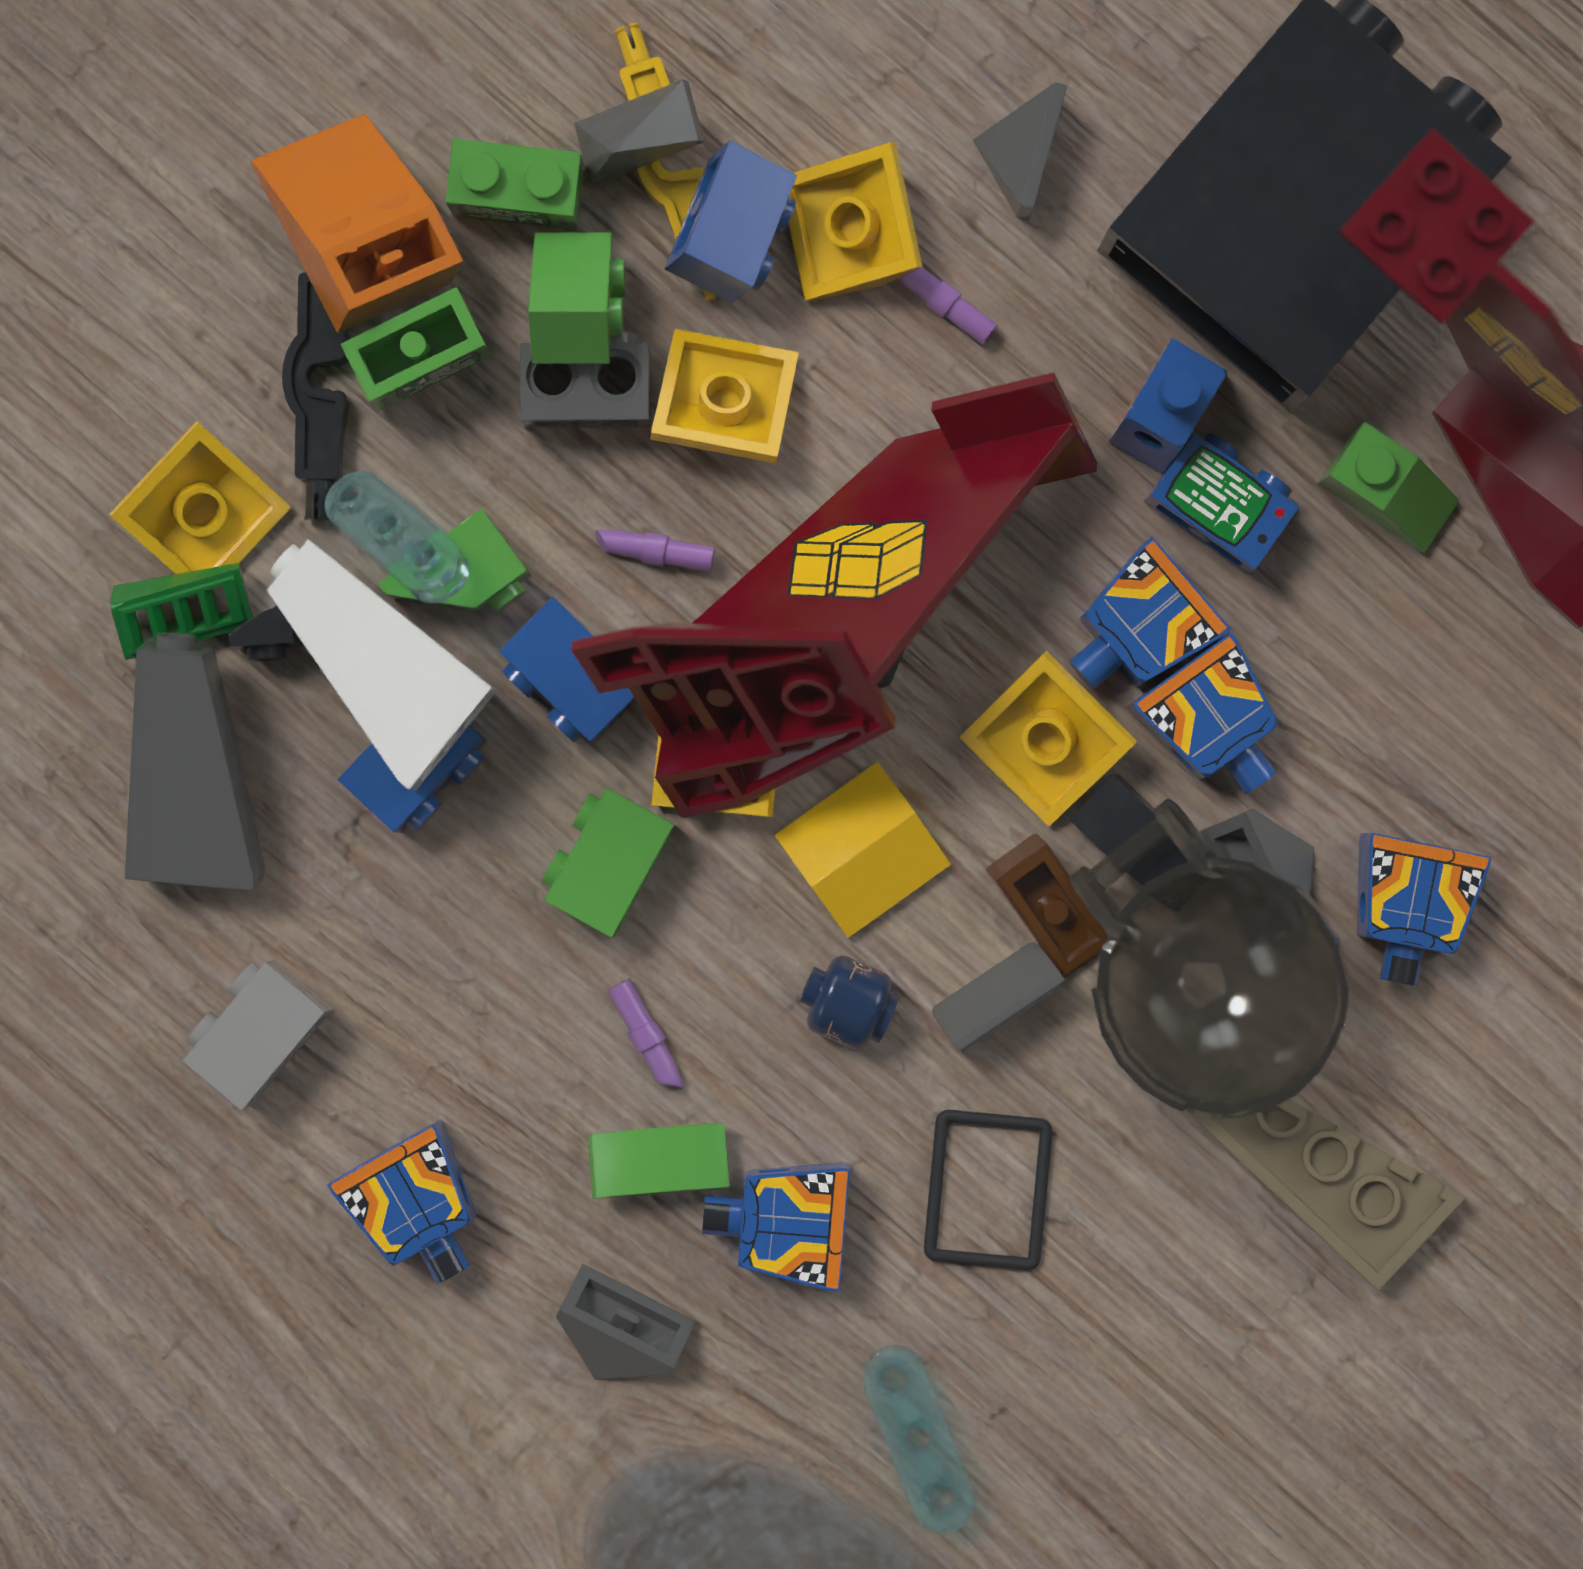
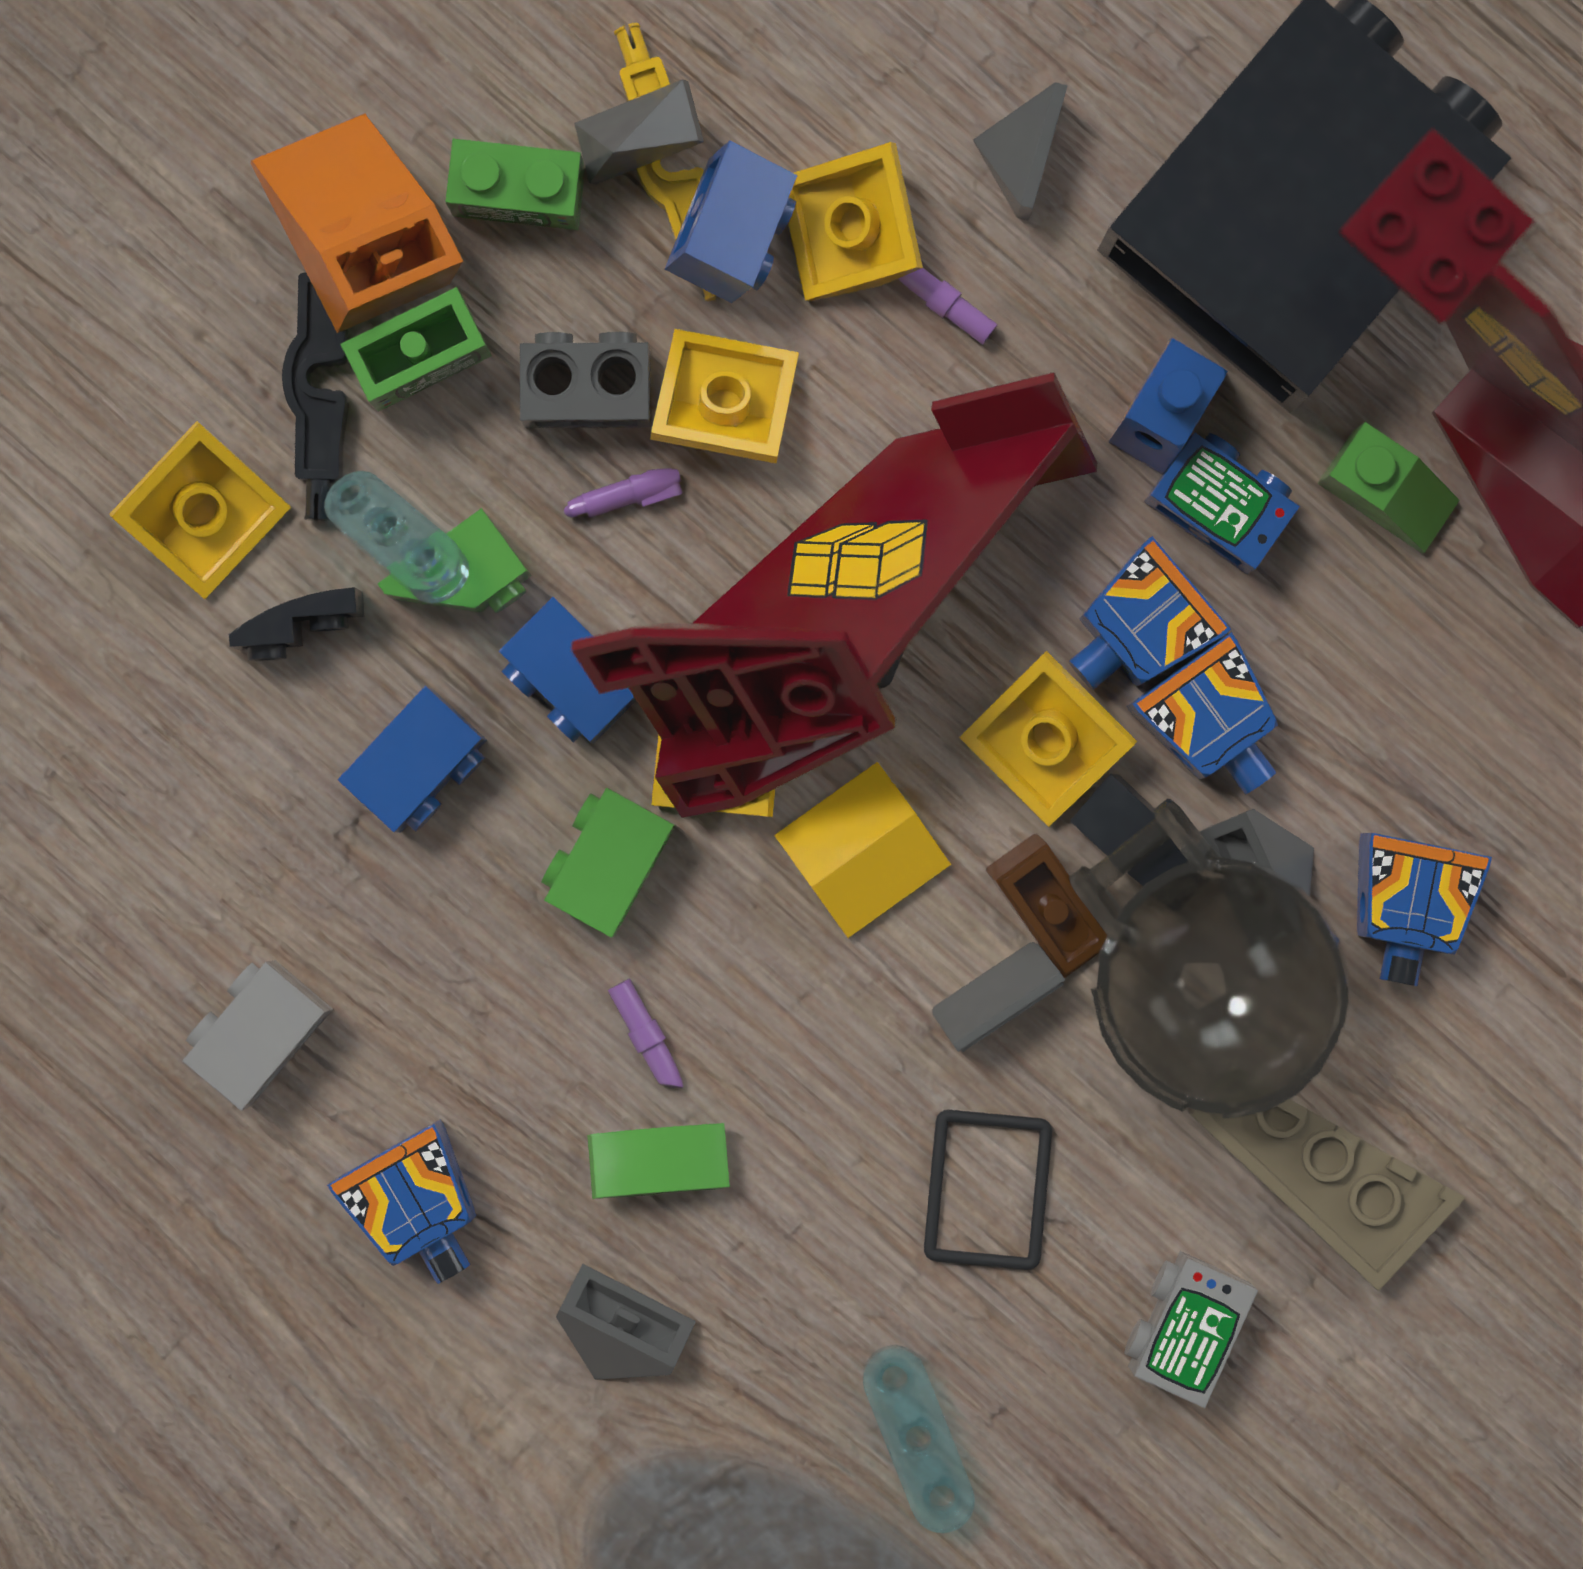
green slope [110,563,254,660] -> none
dark grey slope [125,633,265,891] -> none
white slope [267,540,497,791] -> none
bright green brick [528,232,625,363] -> none
medium lavender piece [595,529,716,572] -> none
torso [702,1162,850,1292] -> none
dark blue head [799,955,899,1050] -> none
none -> medium lavender piece [564,469,683,518]
none -> brick [1124,1251,1258,1408]

